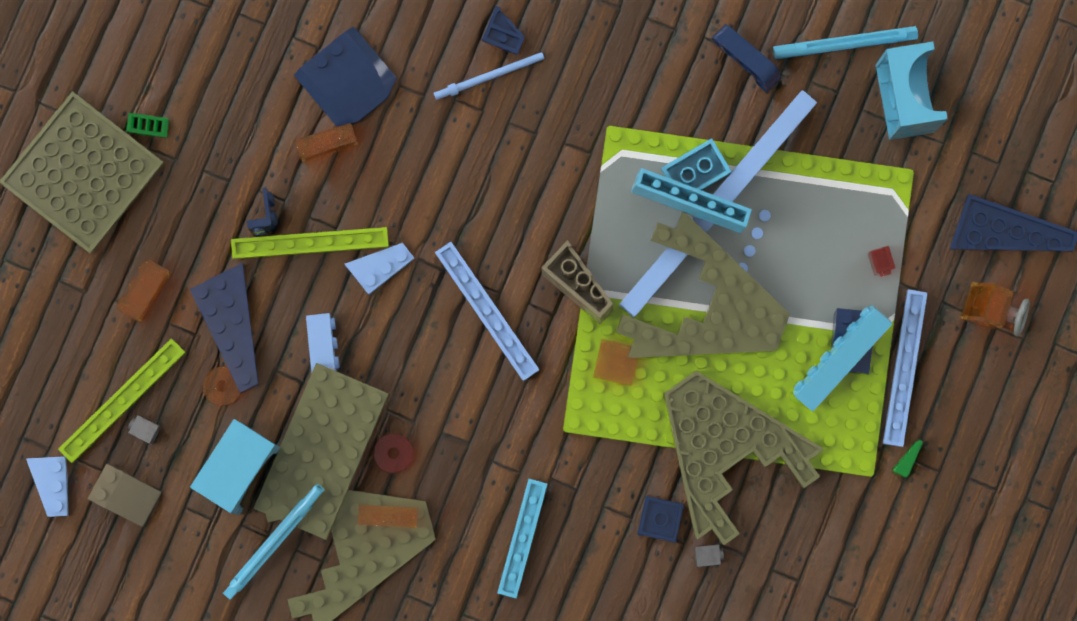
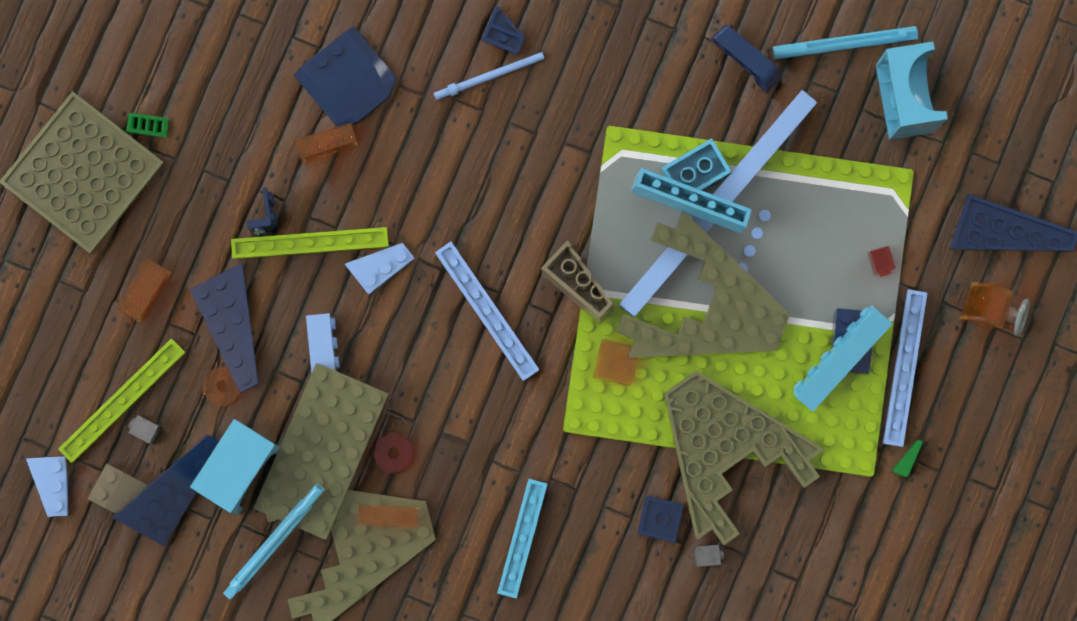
none -> dark blue wing [112,434,219,546]

